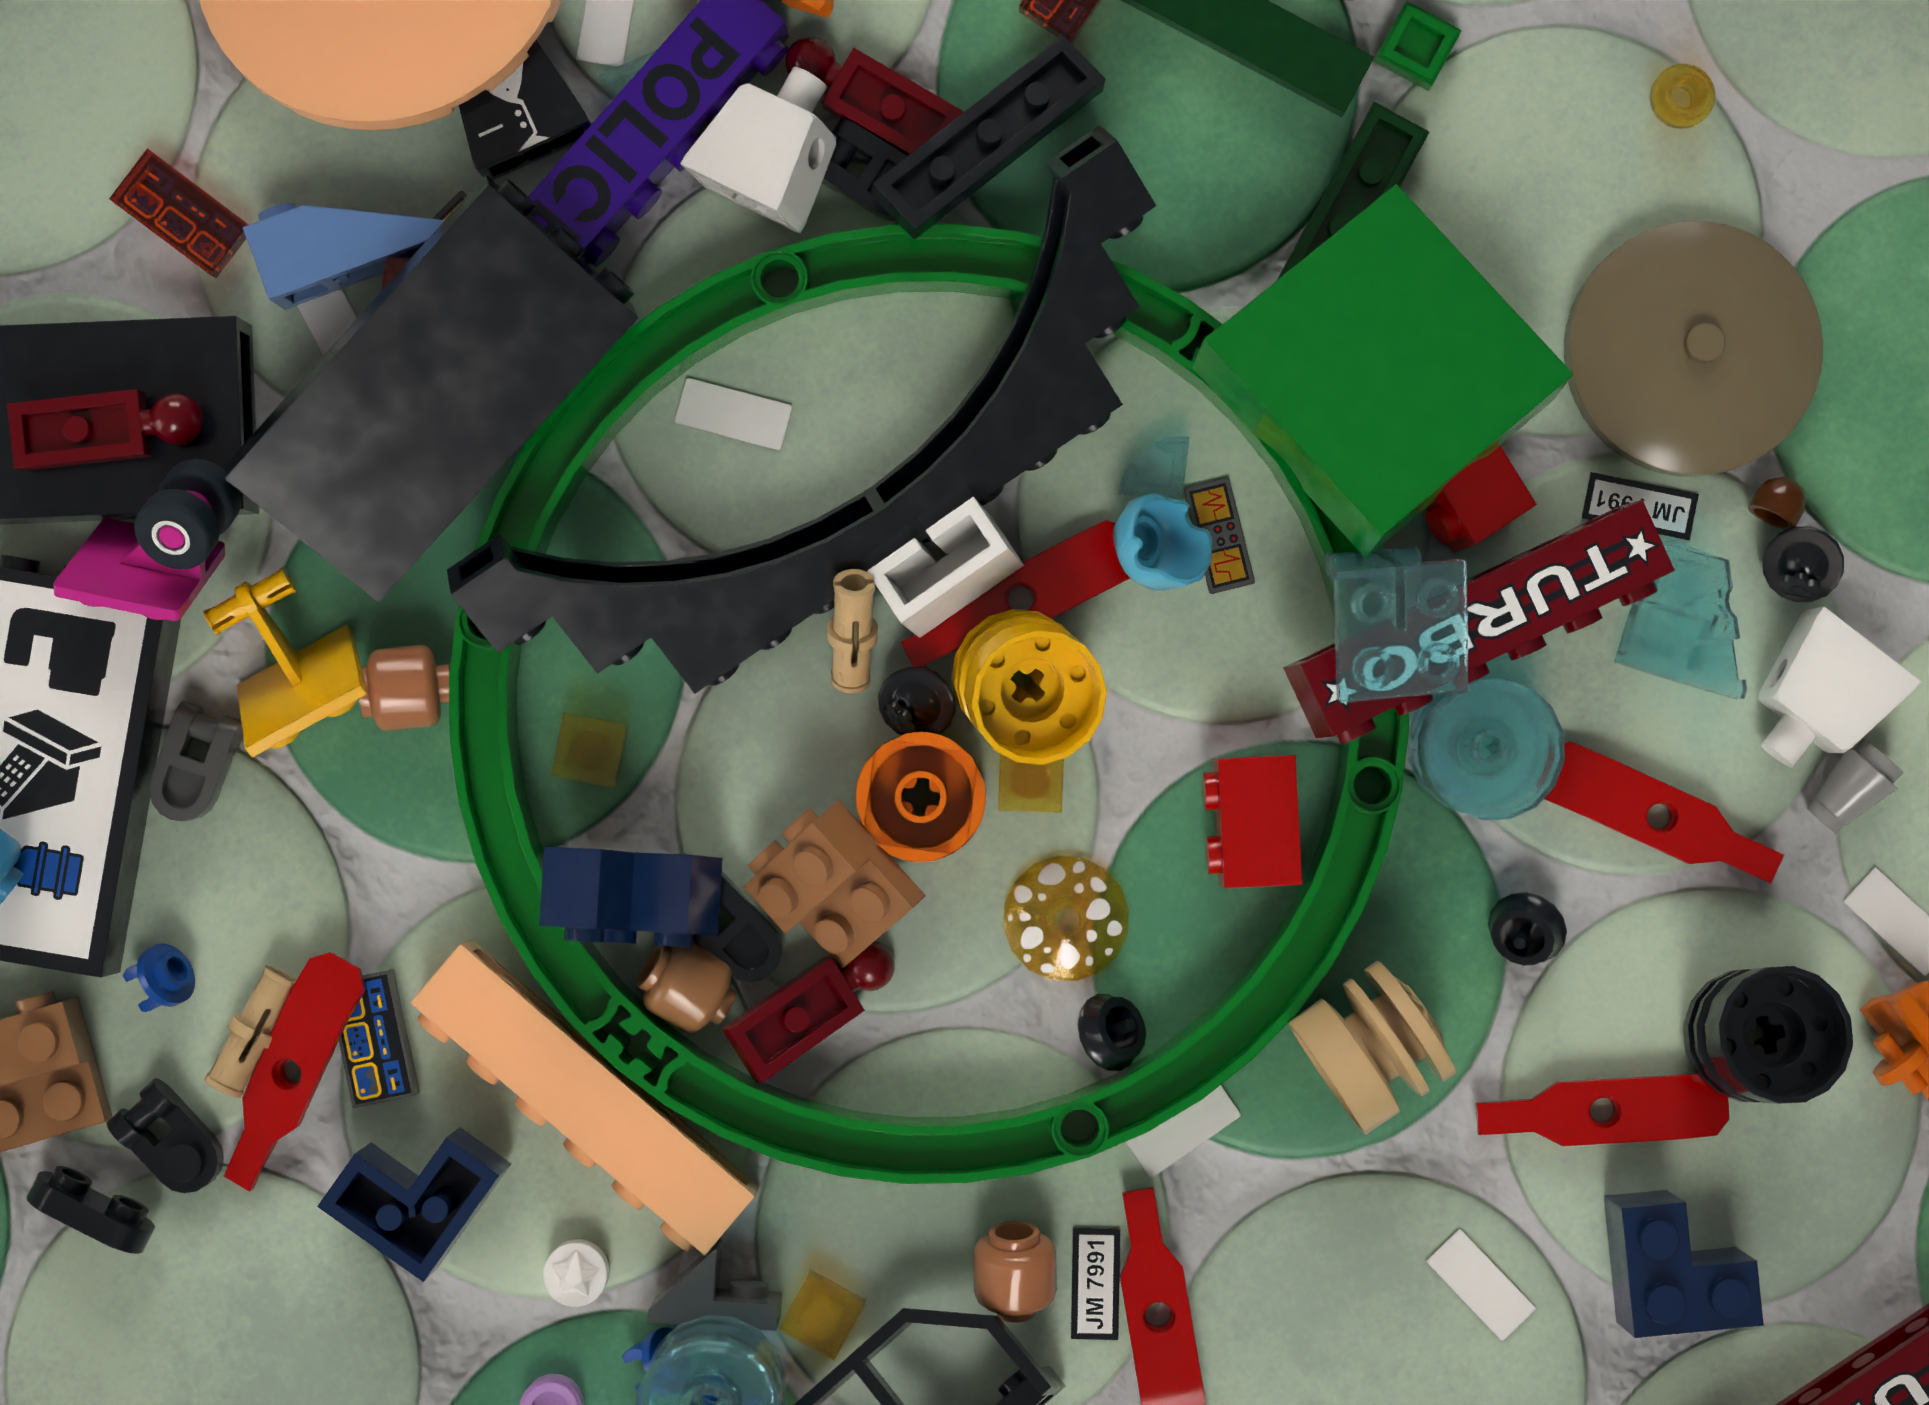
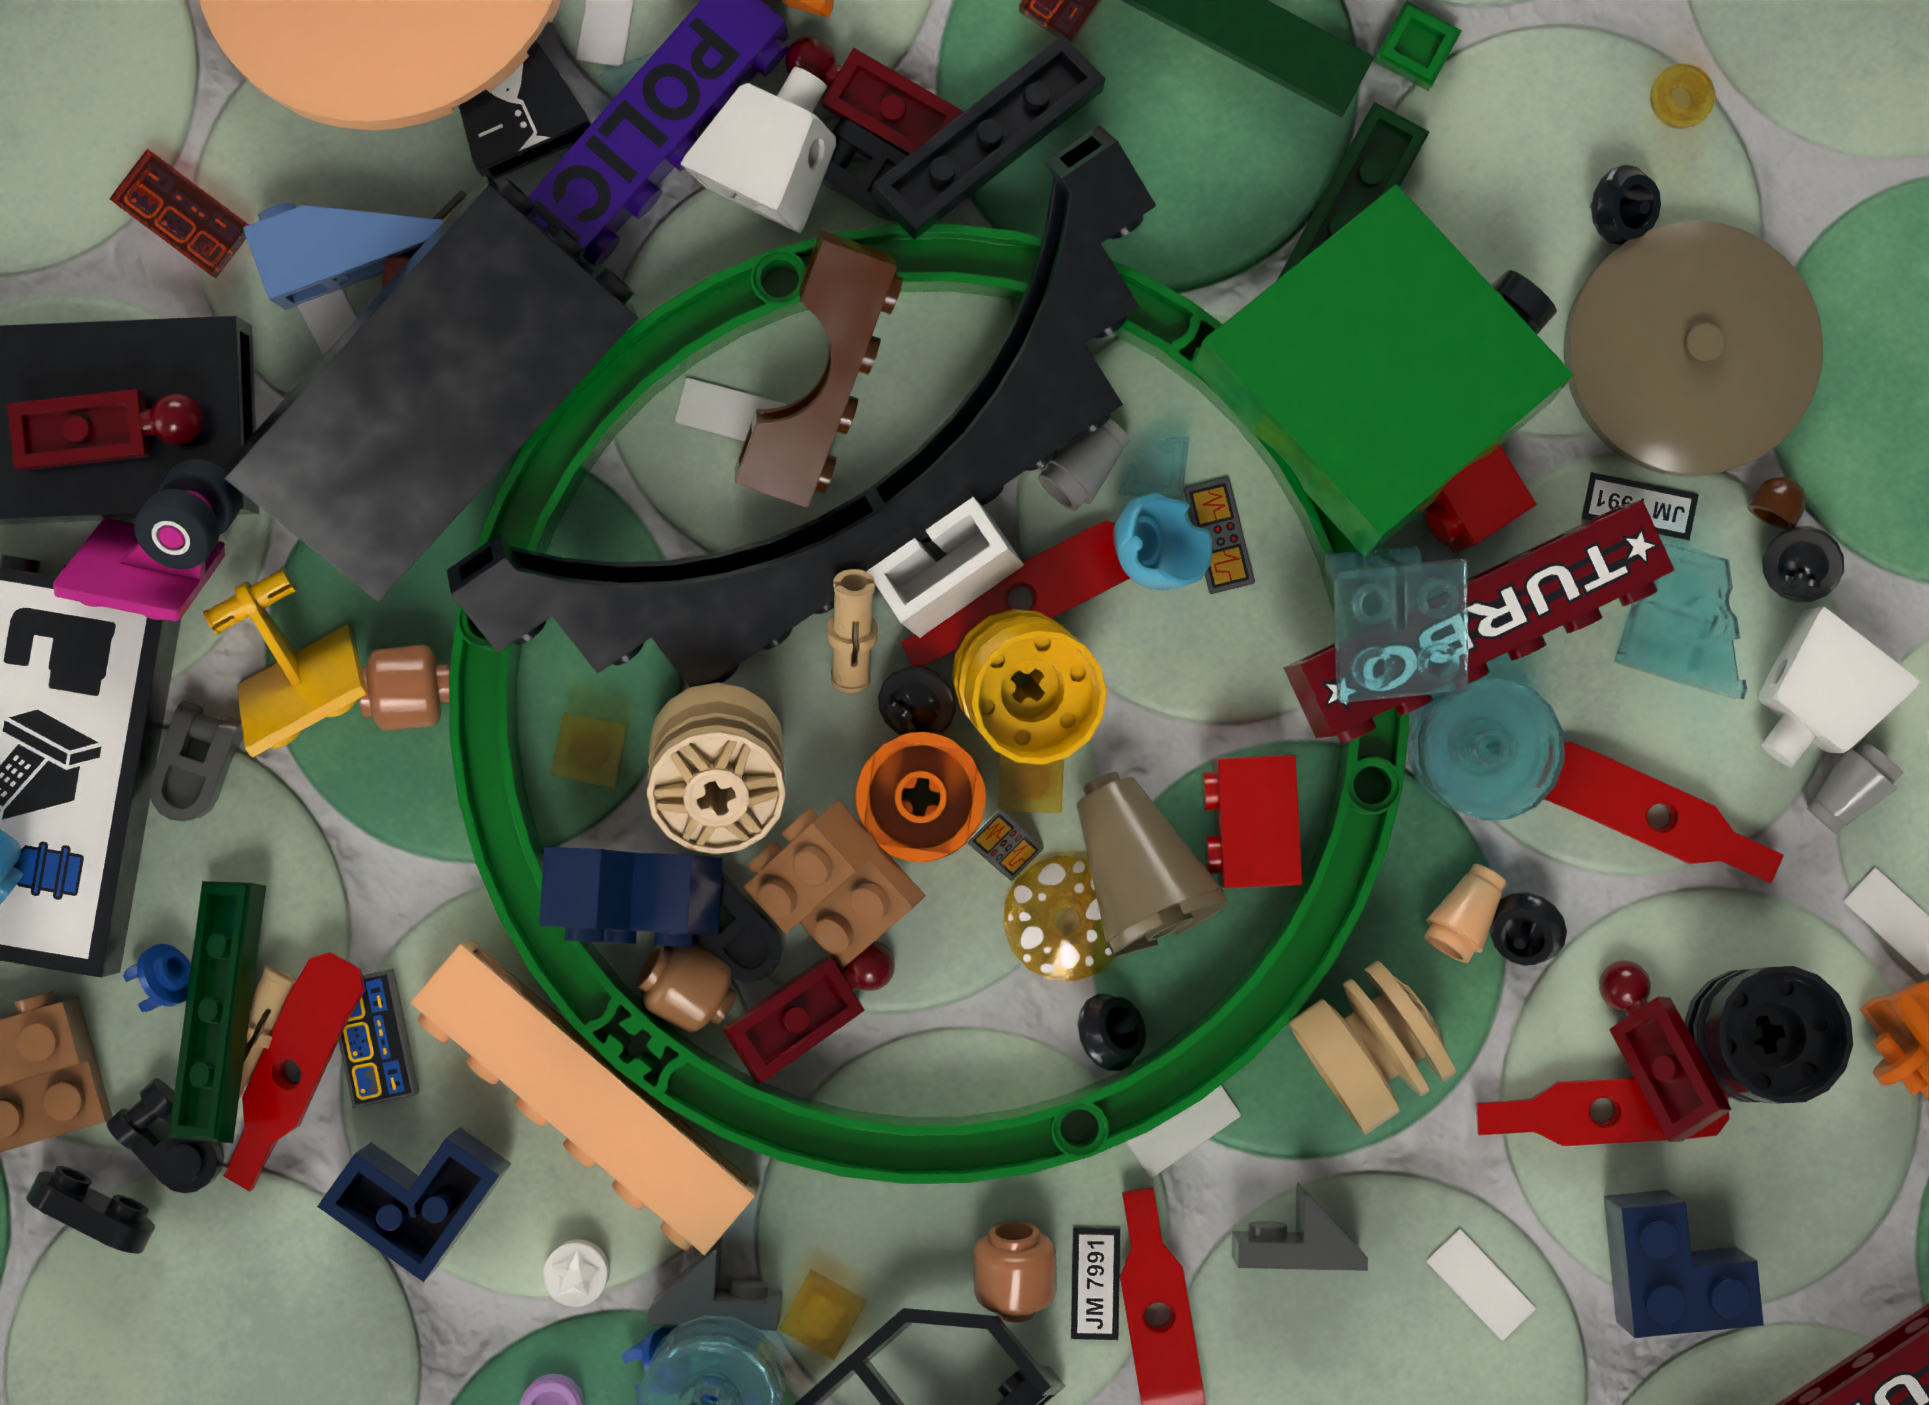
none -> dark green tile [168,881,266,1143]
none -> tan wheel [647,682,786,854]
none -> reddish brown arch [735,229,903,508]
none -> sticker [967,809,1044,881]
none -> light grey cone [1038,418,1130,511]
none -> dark tan cone [1076,772,1228,958]
none -> dark grey slope [1232,1183,1368,1271]
none -> light nougat cone [1424,864,1507,963]
none -> black plate [1491,270,1557,334]
none -> black hat [1590,165,1661,245]
none -> dark red plate [1599,961,1732,1142]

